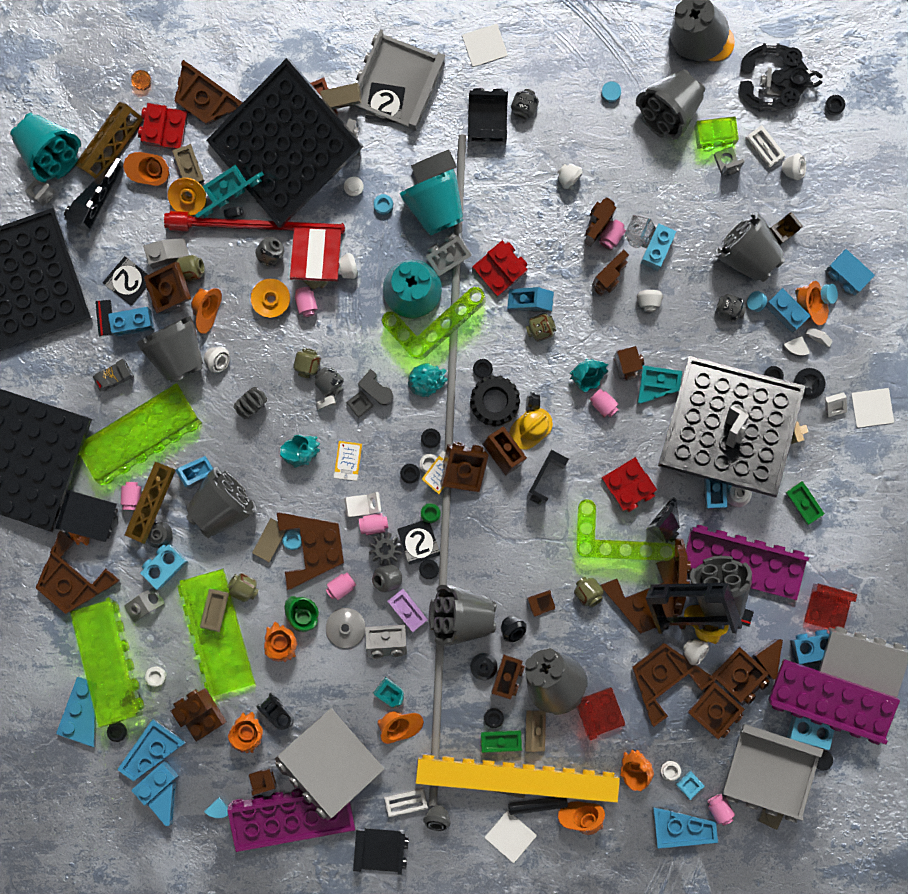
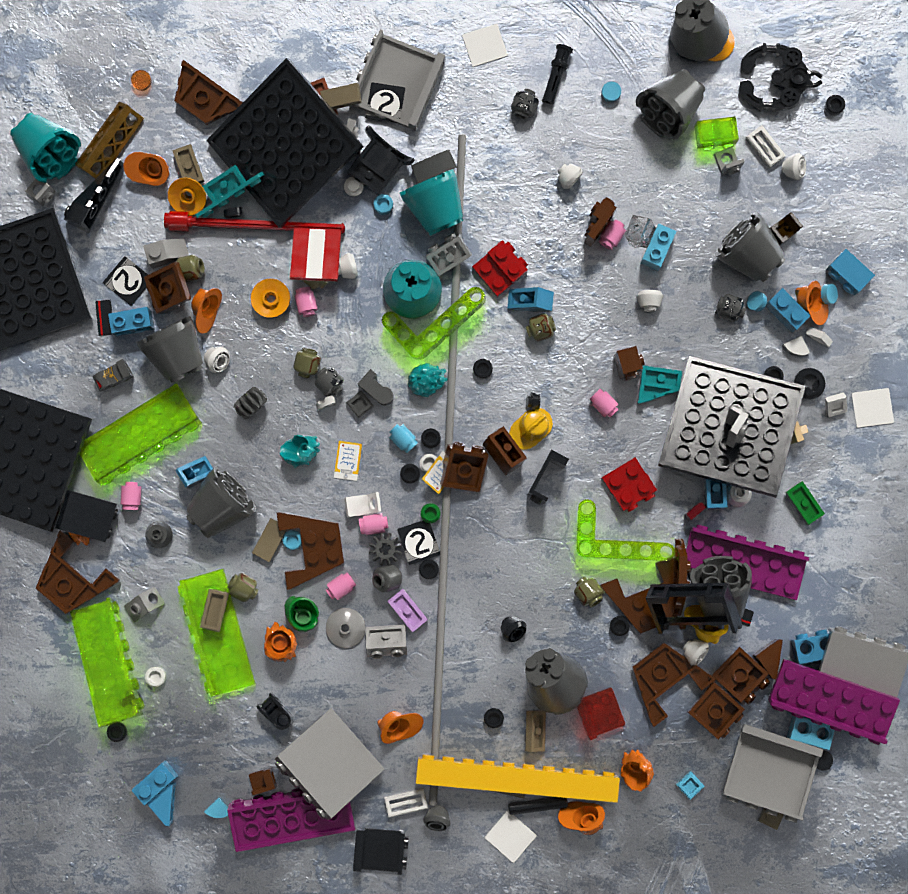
dark azure wing [56,676,98,747] -> none
dark azure wing [117,719,186,781] -> none
pearl gold fence [124,462,175,544] -> none
red plate [138,103,188,150] -> none
medium azure brick [140,544,188,590] -> none
reddish brown plate [170,688,227,742] -> none
orange hair [228,712,263,753] -> none
dark grey head [255,237,284,266] -> none
teal plate [373,677,404,708] -> none
dark grey cone [429,585,497,646] -> none
black panel [468,88,508,143] -> none
black tyre [470,375,520,427] -> none
black cone [470,653,498,681] -> none
green plate [481,730,522,753] -> none
reddish brown brick [491,654,525,700] -> none
reddish brown panel [527,590,555,617] -> none
teal hair [569,358,609,392] -> none
reddish brown plate [592,249,629,296] -> none
black wedge [647,497,680,543] -> none
dark azure wing [653,807,718,849] -> none
white plate [661,761,681,781] -> none
bright pink brick [707,794,735,826] -> none
light grey bracket [760,68,784,96] -> none
clear red bracket [804,583,857,629] -> none
none -> black piece [347,125,415,196]
none -> medium azure brick [389,424,418,453]
none -> black pin [542,44,573,105]
none -> black plate [610,616,630,636]
none -> dark red tile [684,502,706,521]

